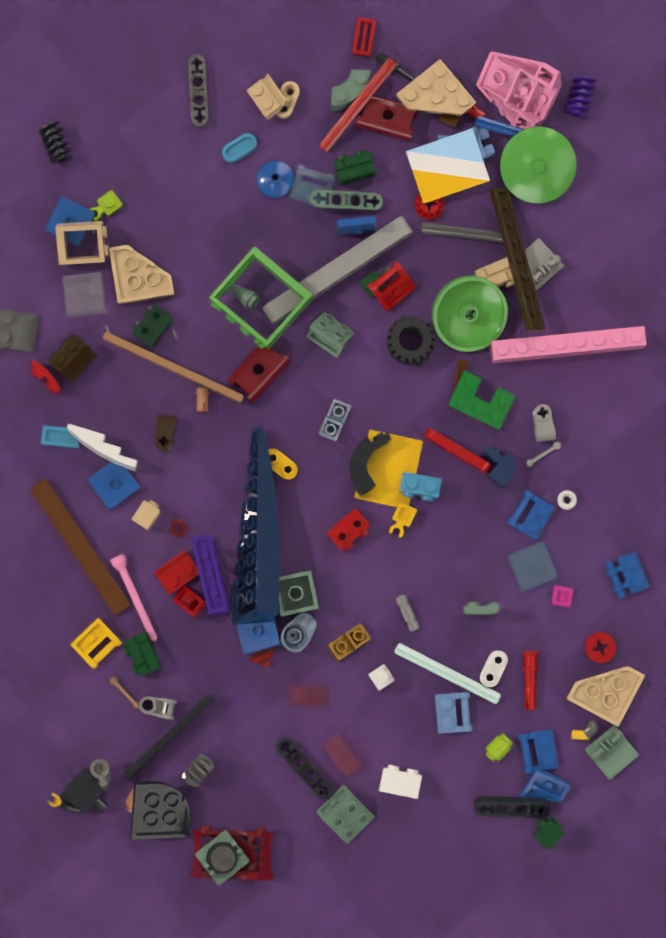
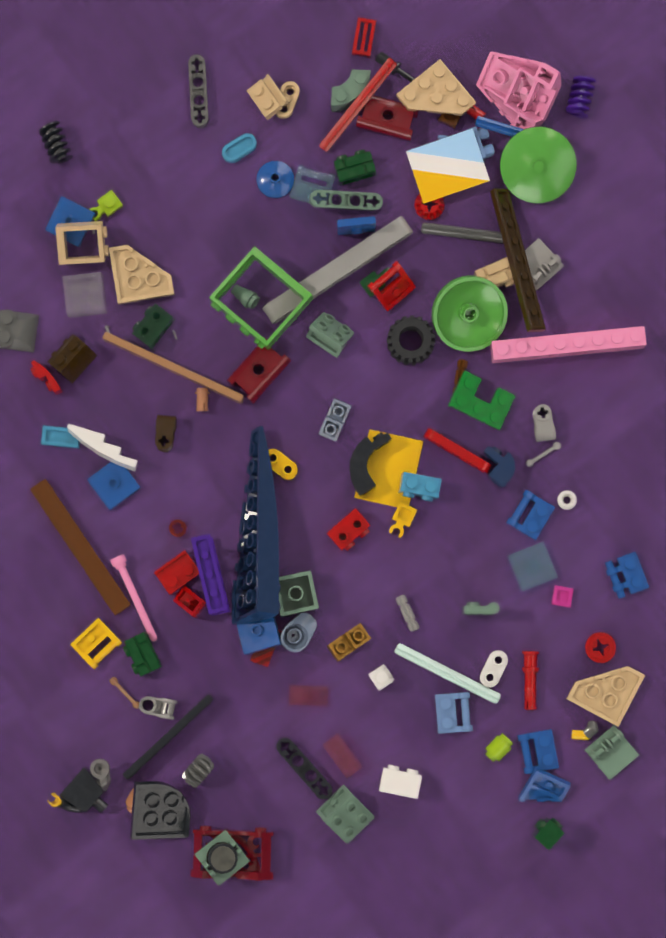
tan brick [132,500,161,531] -> none
black beam [474,796,550,818] -> none

